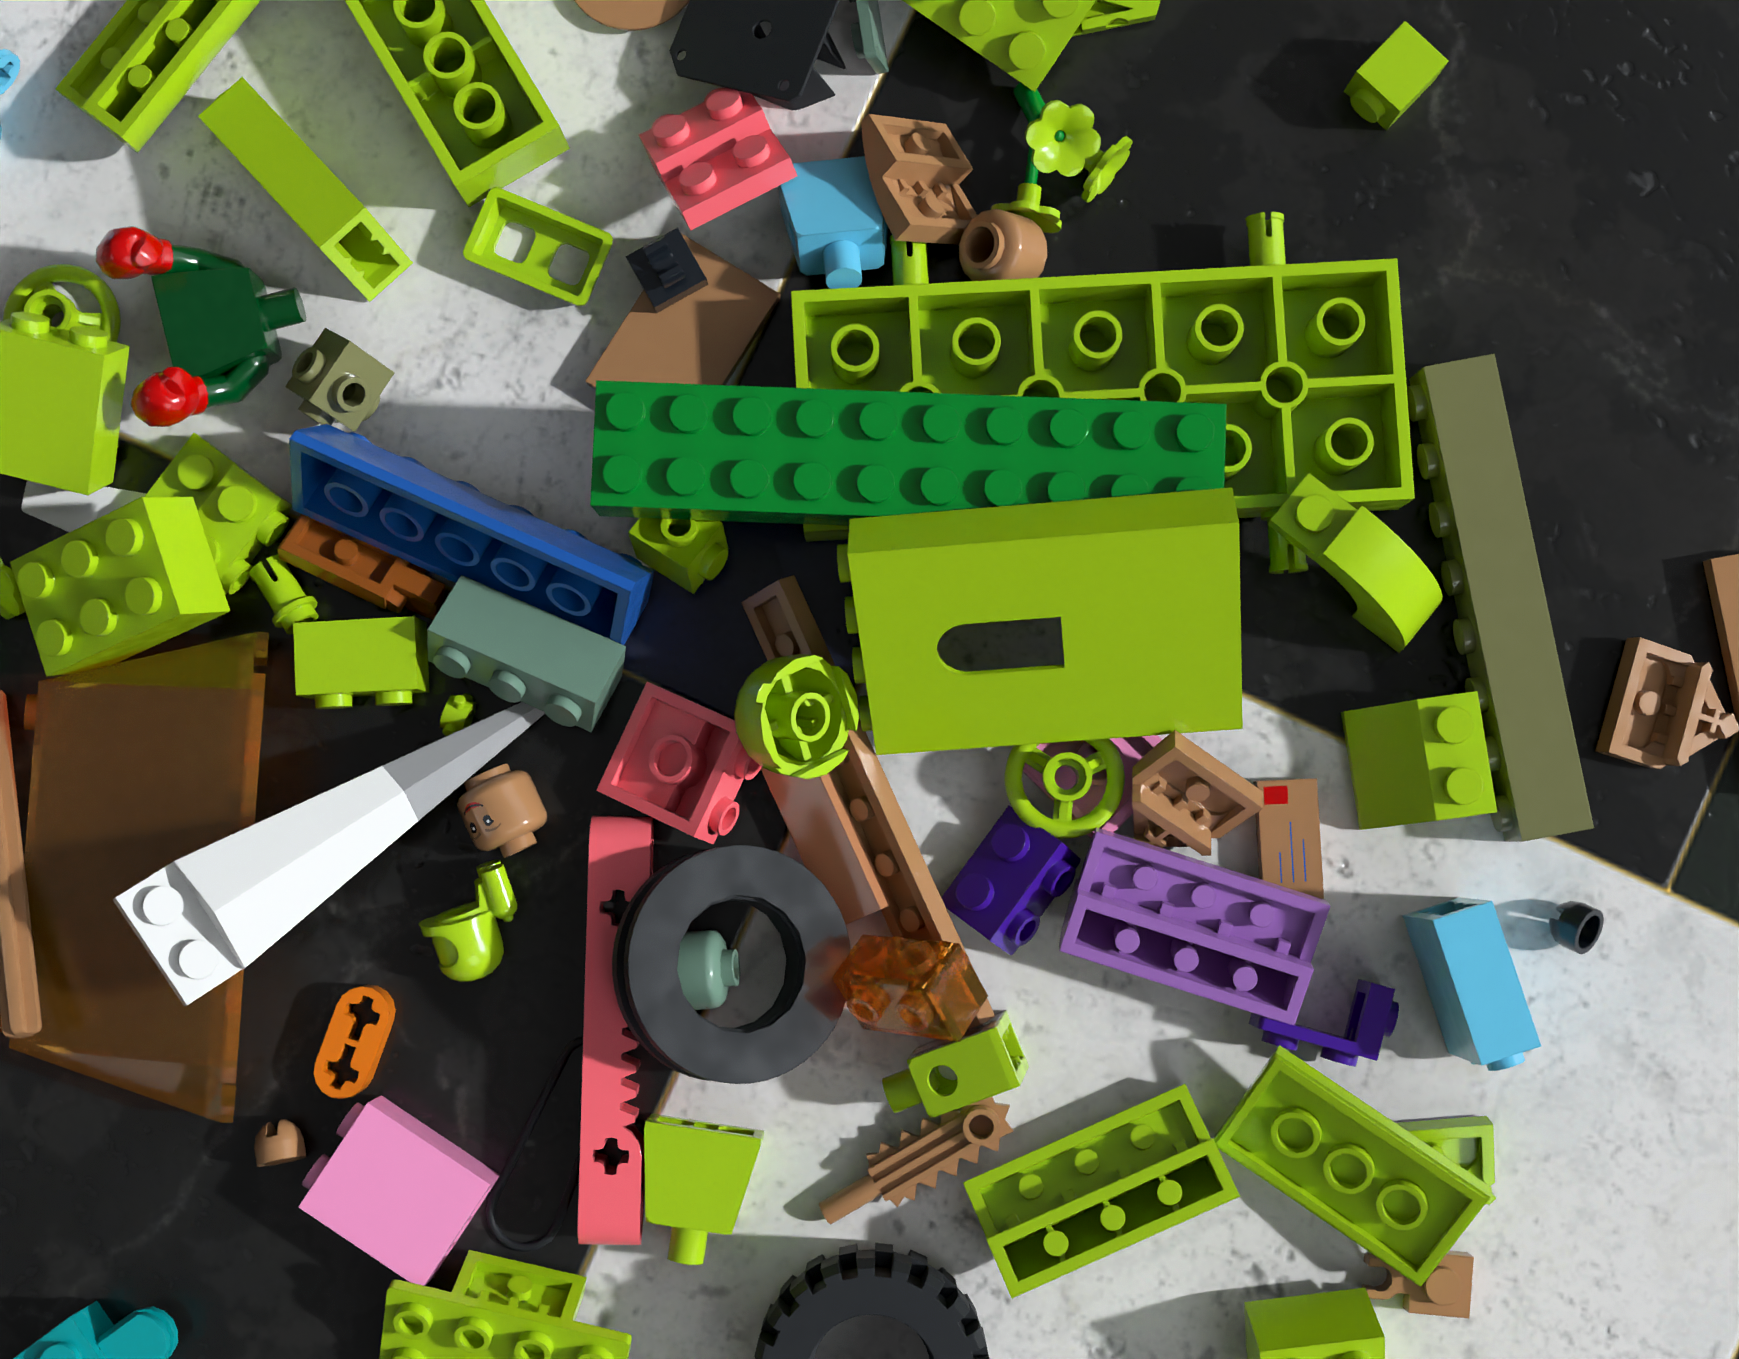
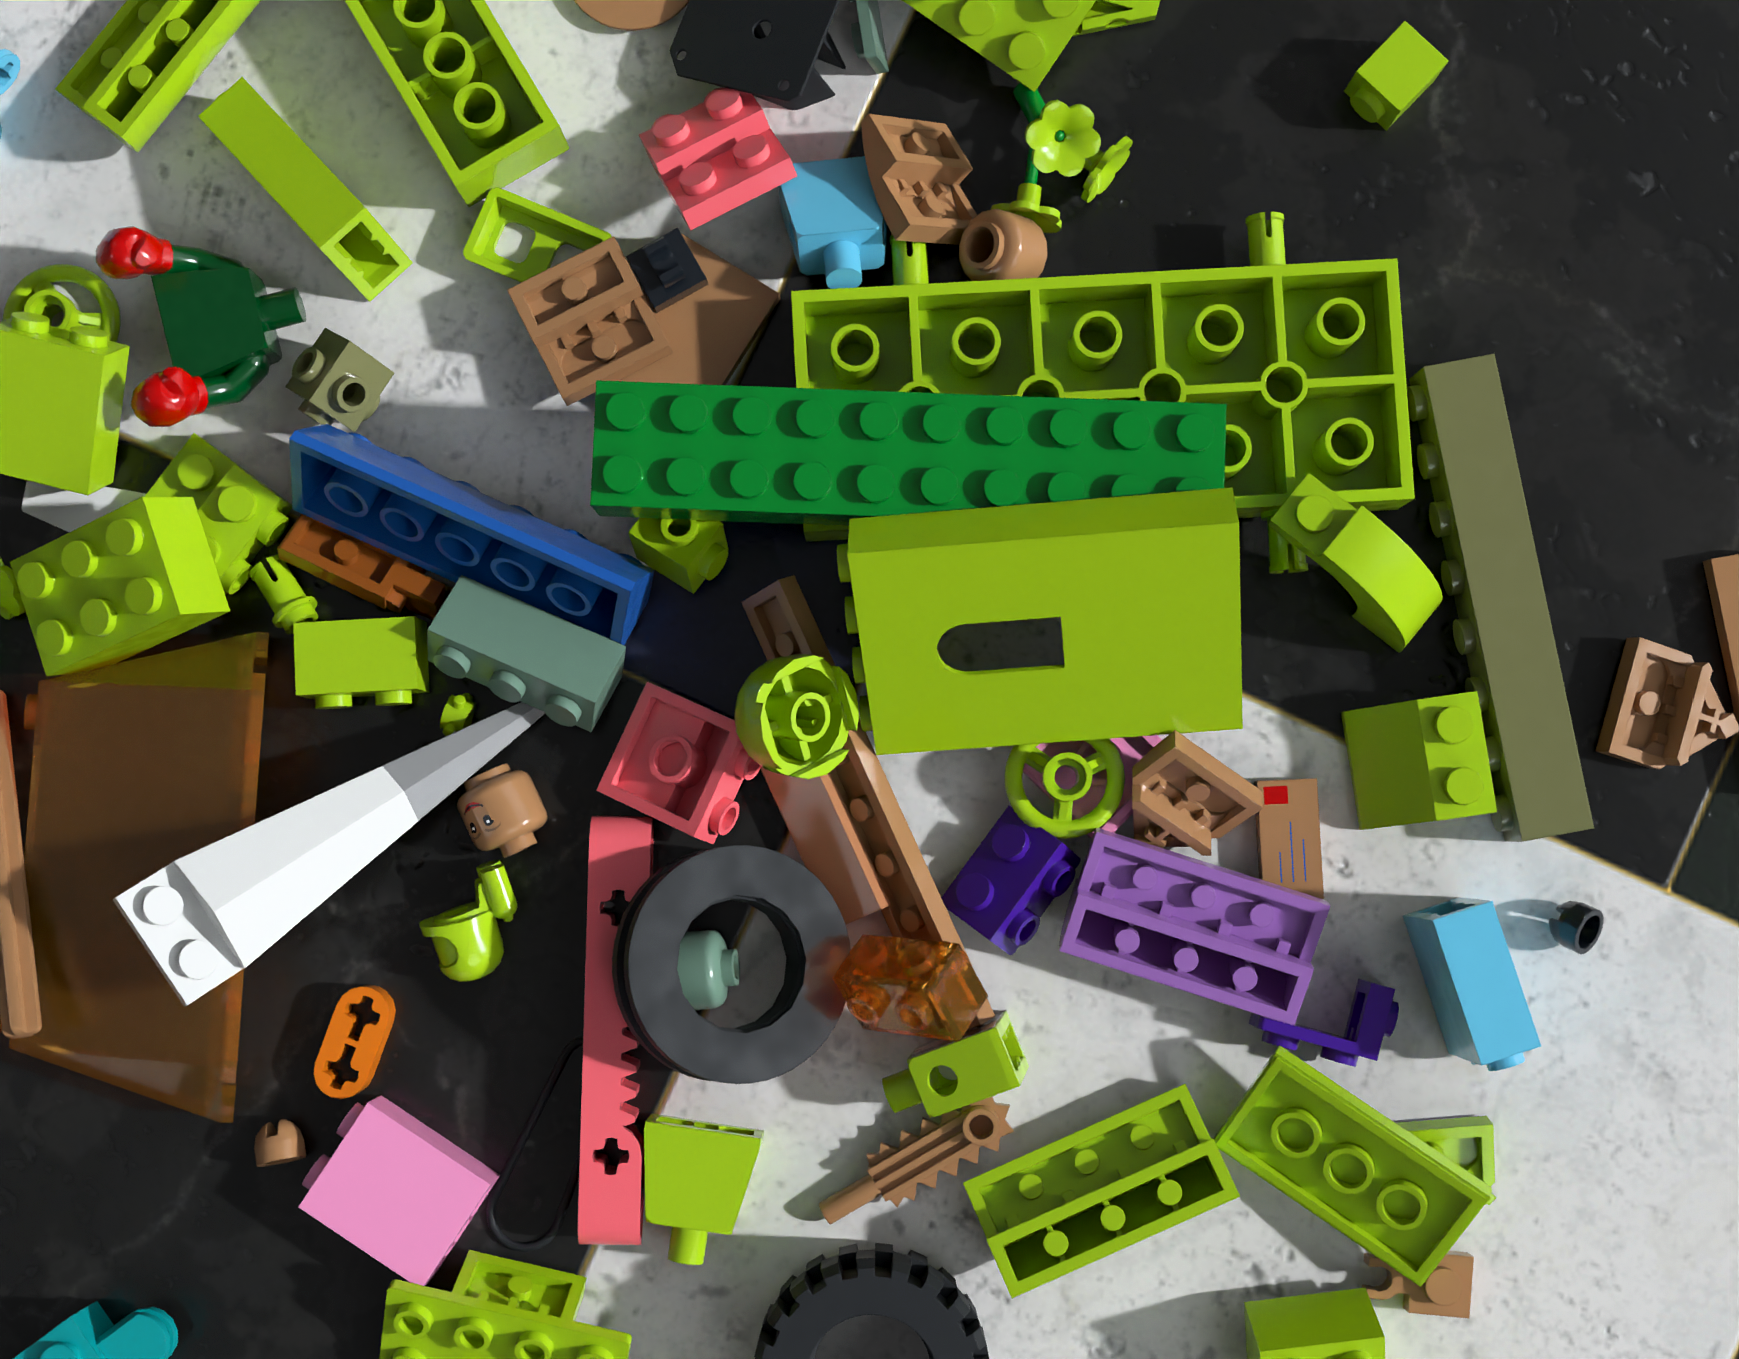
none -> medium nougat slope [507,236,673,406]

